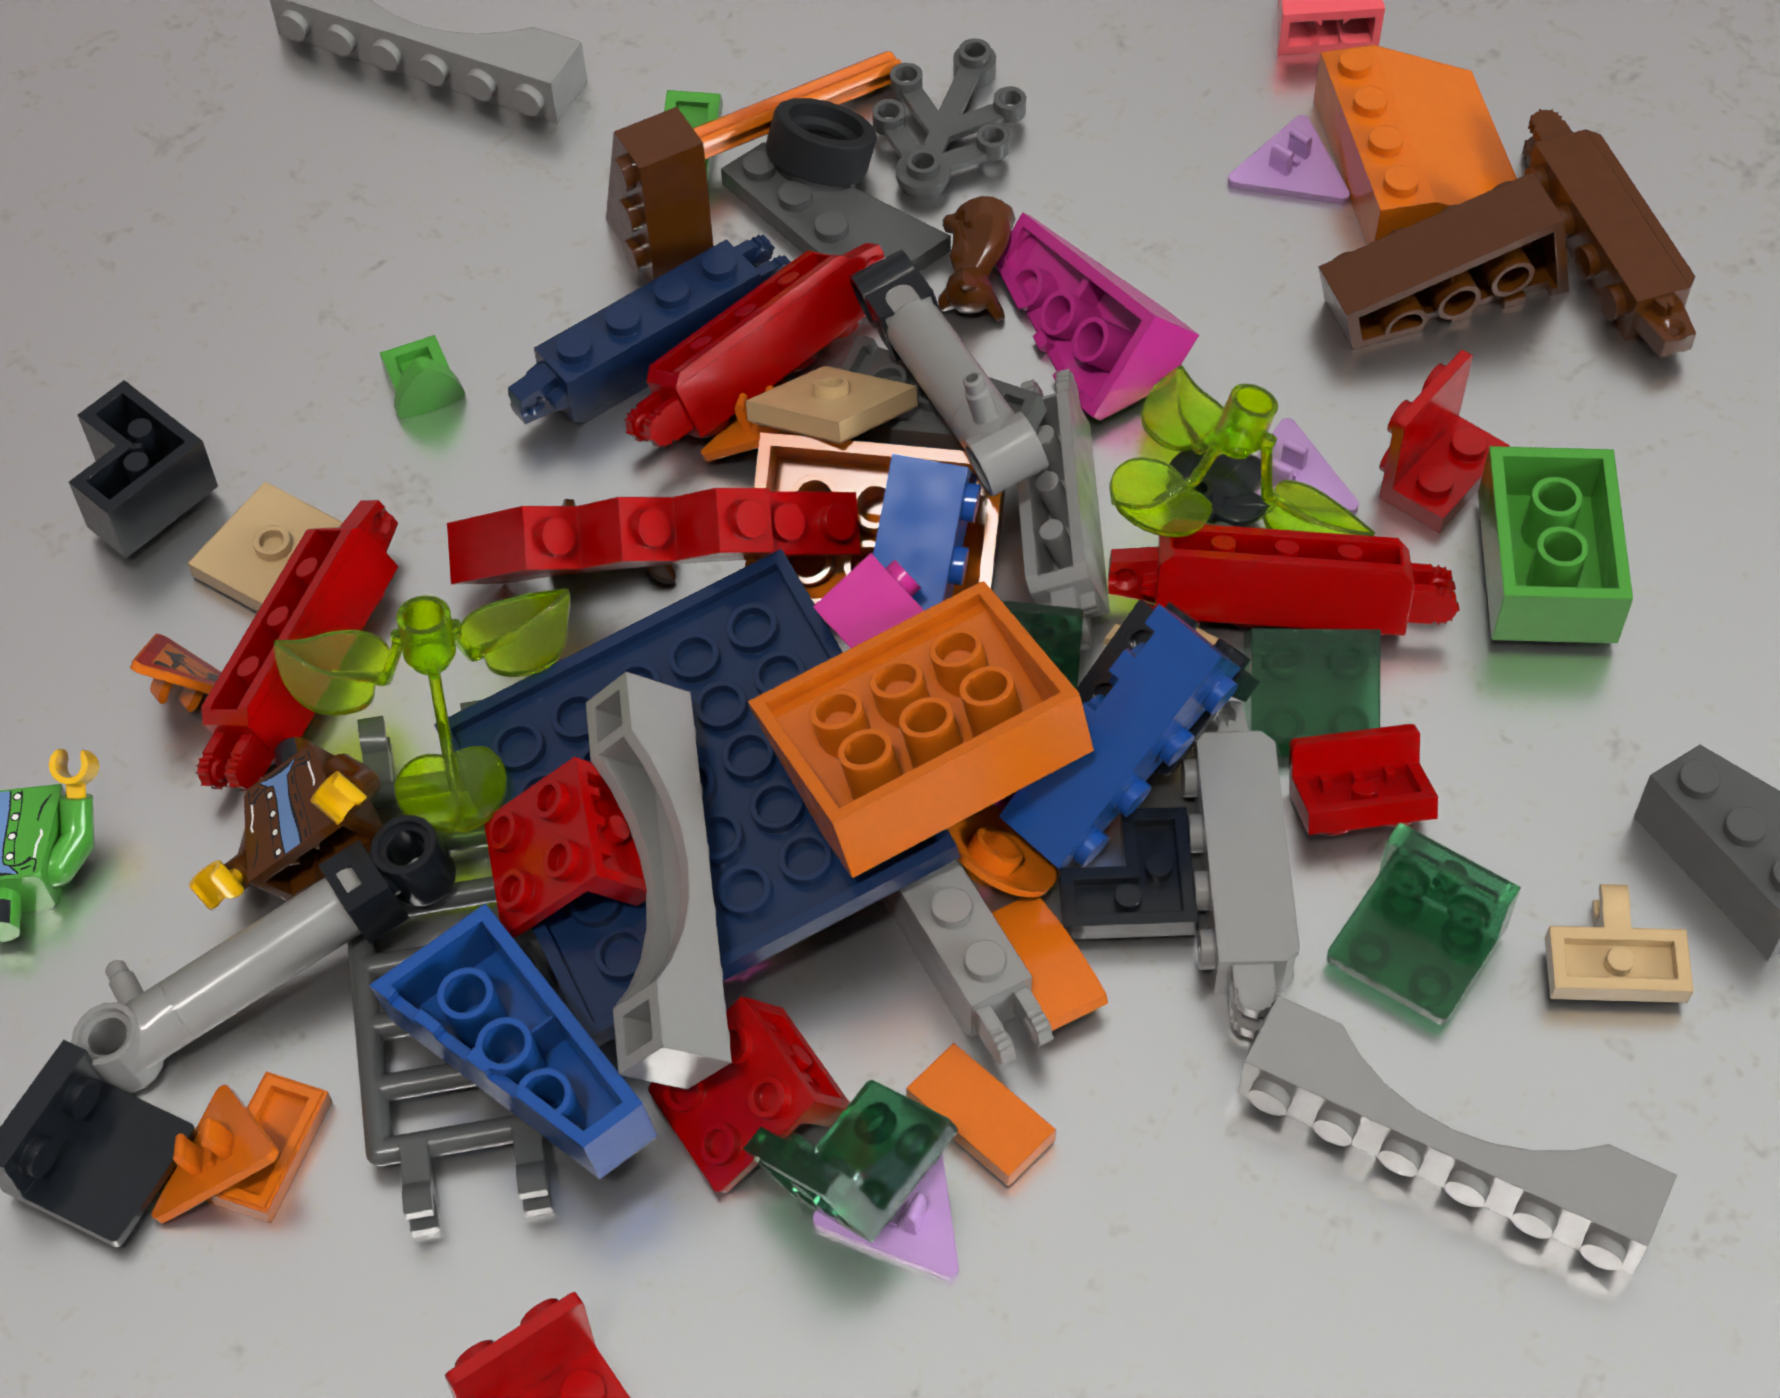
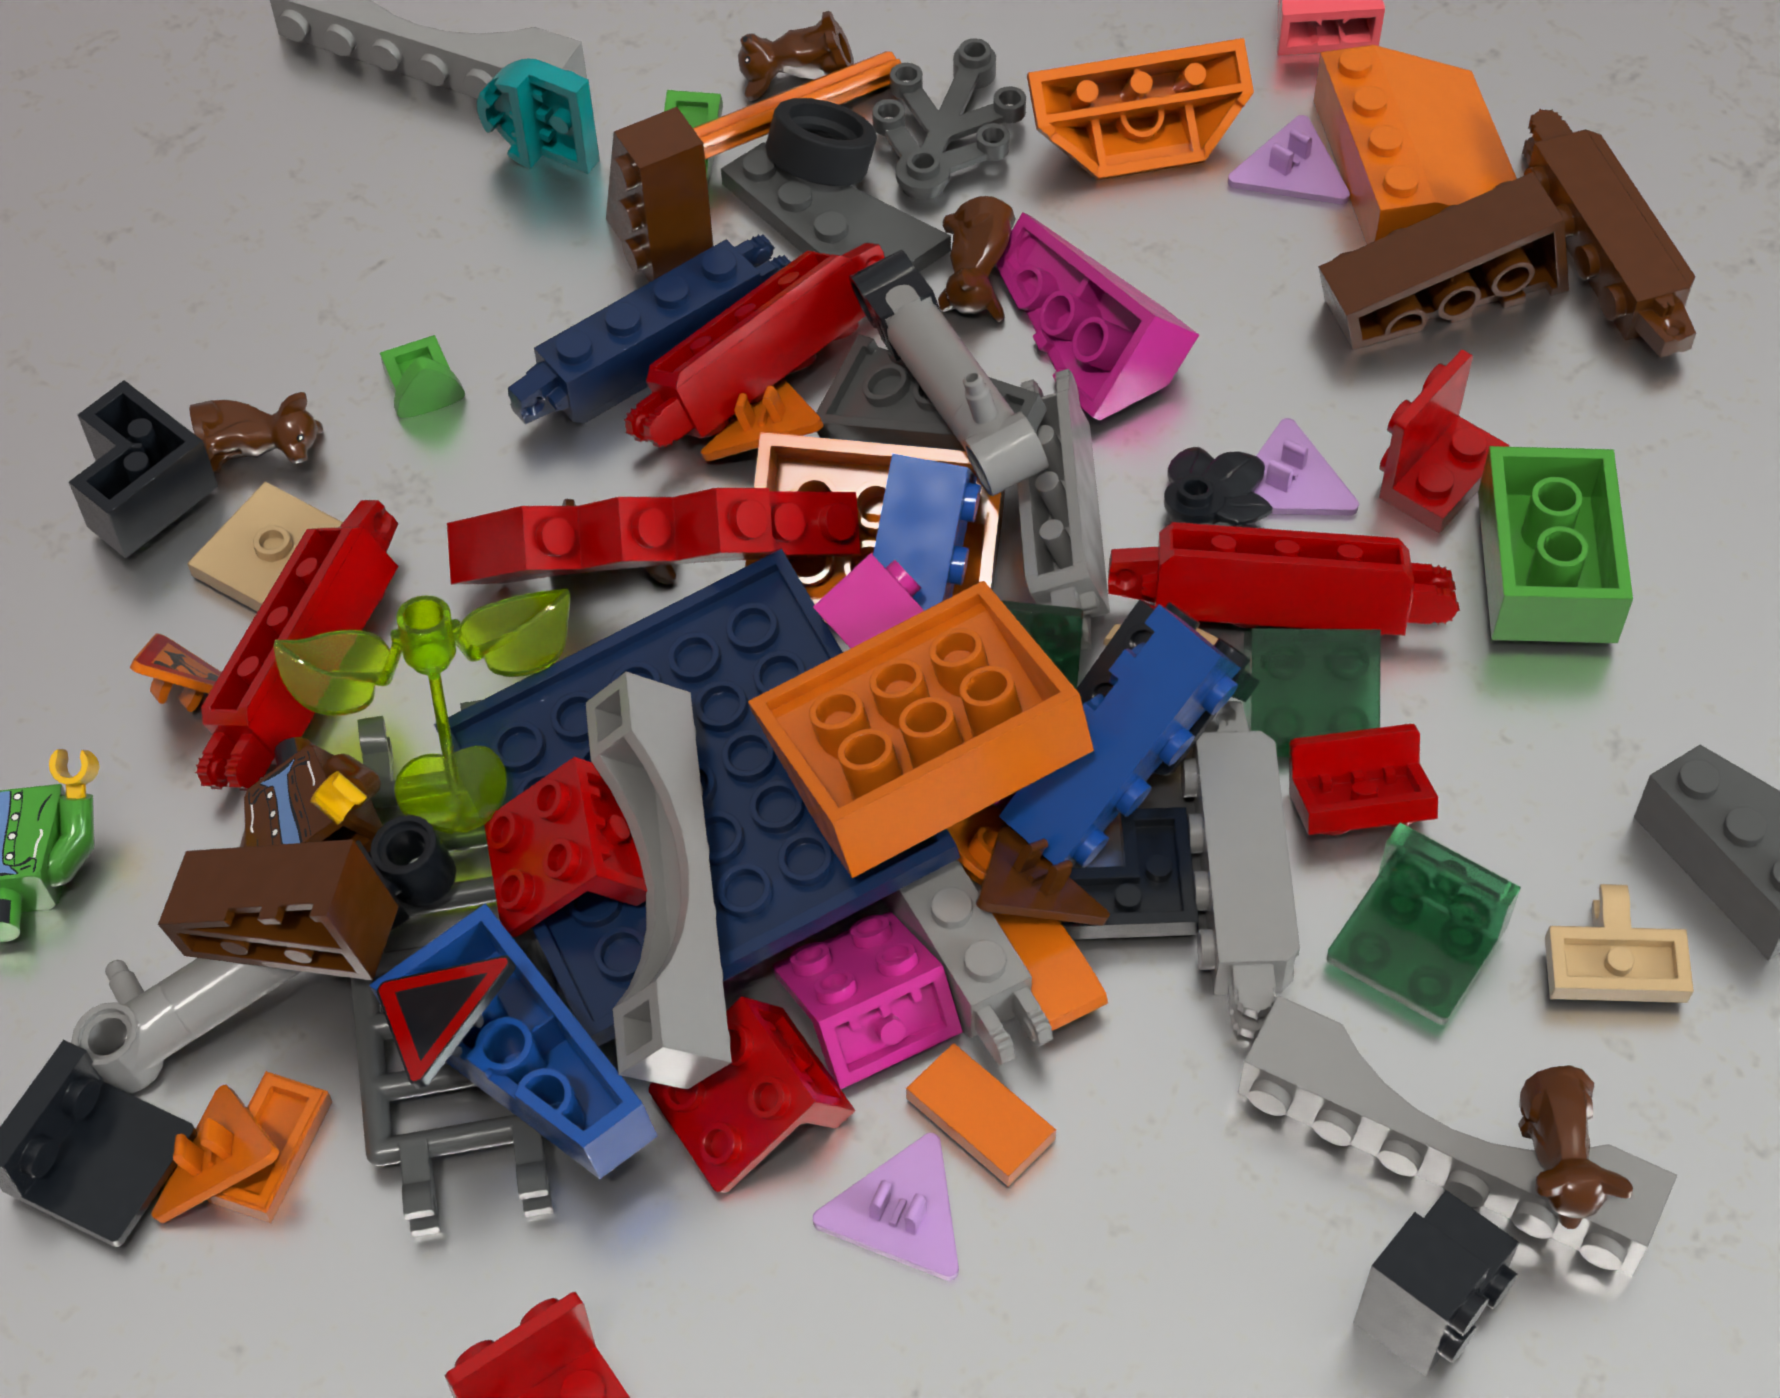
clear green bracket [743,1080,958,1243] -> none
tan plate [746,366,918,444] -> none
clear neon green plant [1109,365,1376,537] -> none
none -> reddish brown wedge [158,839,399,981]
none -> reddish brown animal [189,392,323,474]
none -> piece [376,955,516,1089]
none -> teal slope [477,58,600,174]
none -> reddish brown animal [738,11,854,101]
none -> dark pink bracket [772,912,963,1089]
none -> reddish brown piece [976,826,1110,926]
none -> orange wedge [1027,38,1254,180]
none -> black brick [1353,1190,1519,1377]
none -> reddish brown animal [1518,1065,1633,1229]

